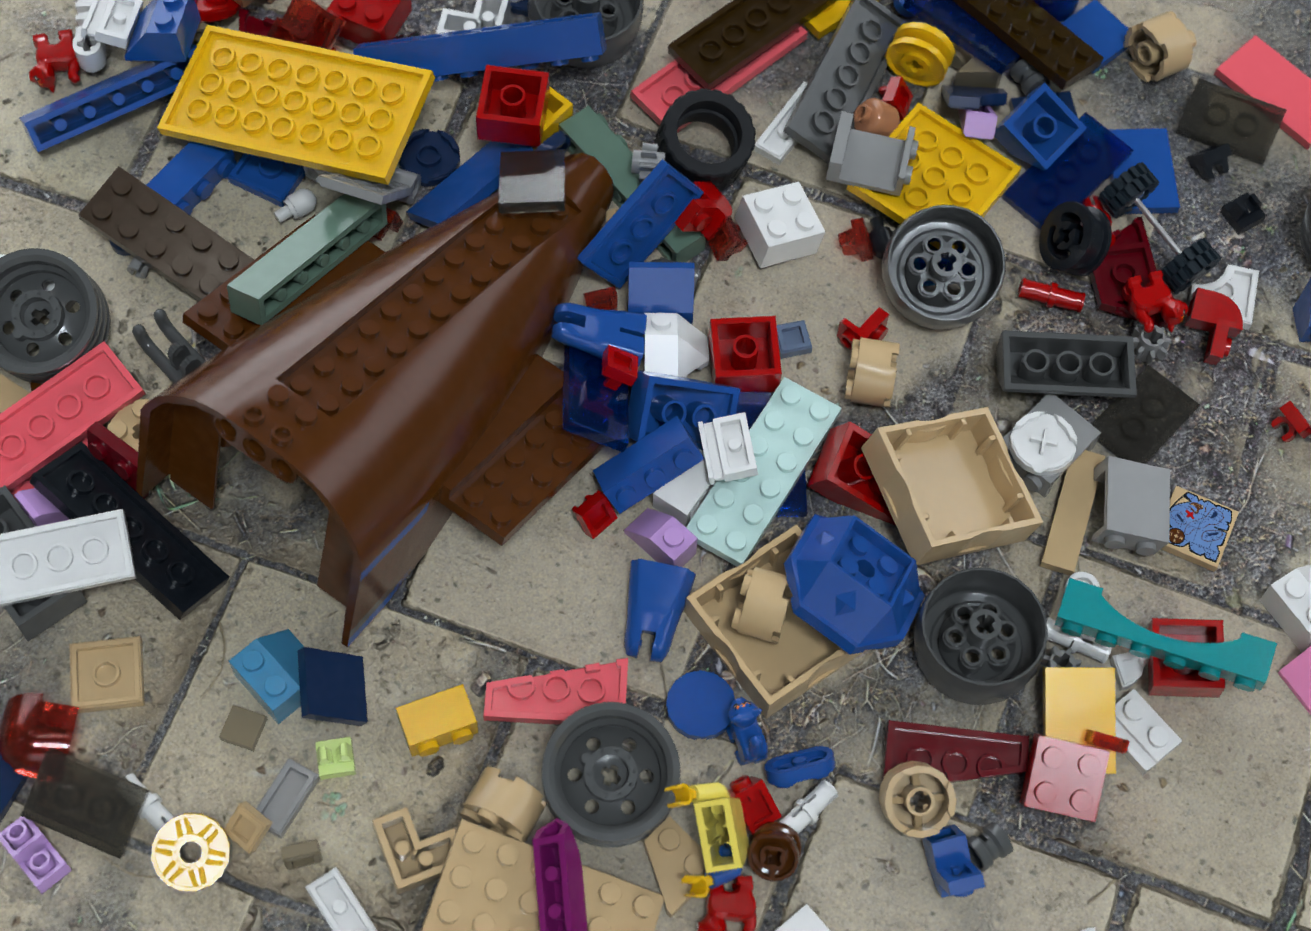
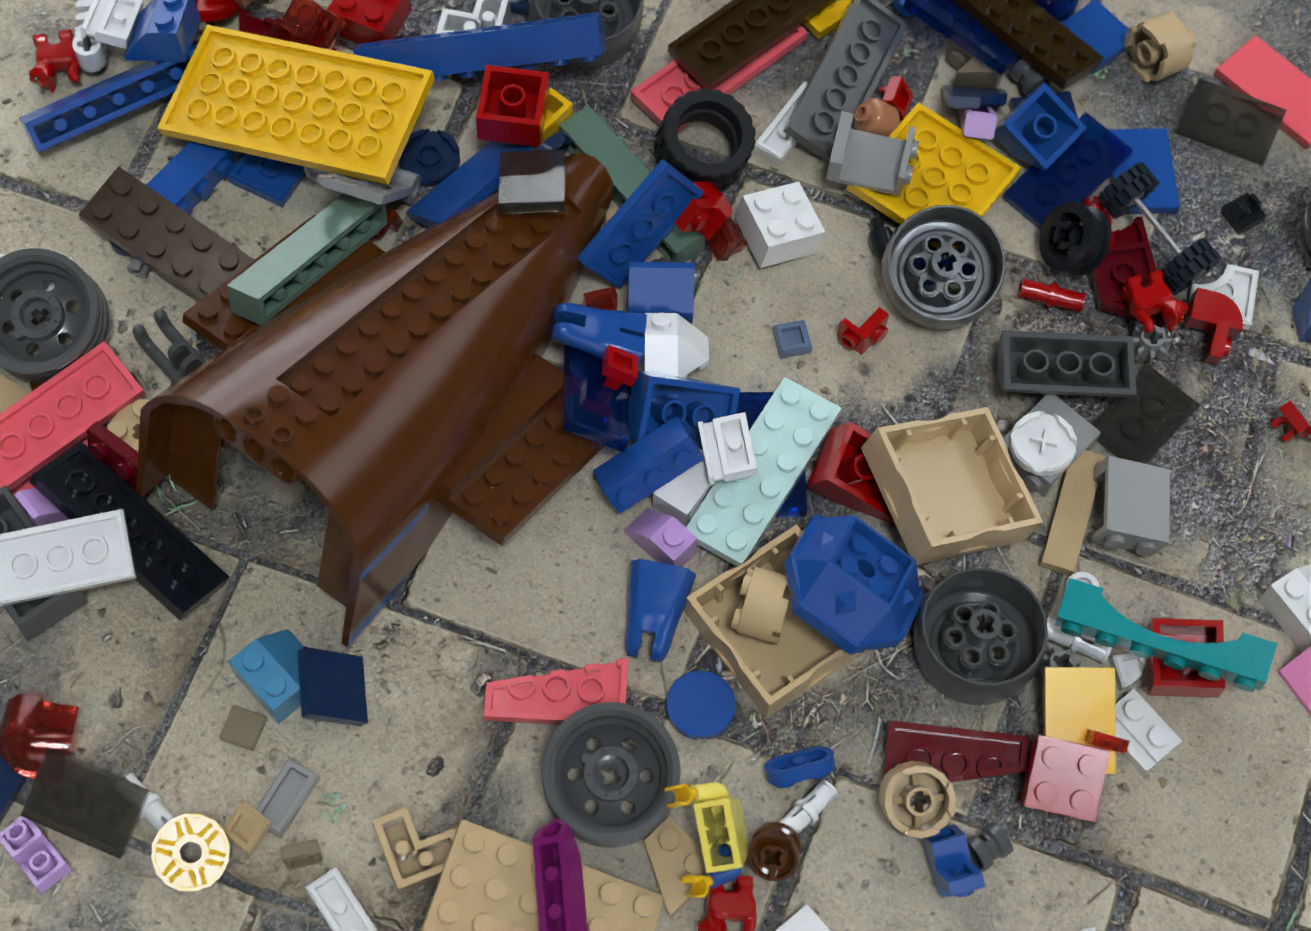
tan tile [70,636,145,714] -> none
white cylinder [273,189,317,223] -> none
yellowish green tile [315,736,356,780] -> none
yellow brick [396,684,479,757] -> none
tan brick [460,767,547,842] -> none
red tile [572,490,618,539] -> none
light grey gear [631,142,665,182] -> none
red brick [708,316,782,394] -> none
blue animal [726,698,768,766] -> none
red bracket [728,775,782,835] -> none
clear red tile [838,217,874,262] -> none
tan brick [844,337,900,408] -> none
yellow wheel [885,22,956,87] -> none
tile [1161,486,1239,572] -> none
black tile [1187,143,1232,180] -> none

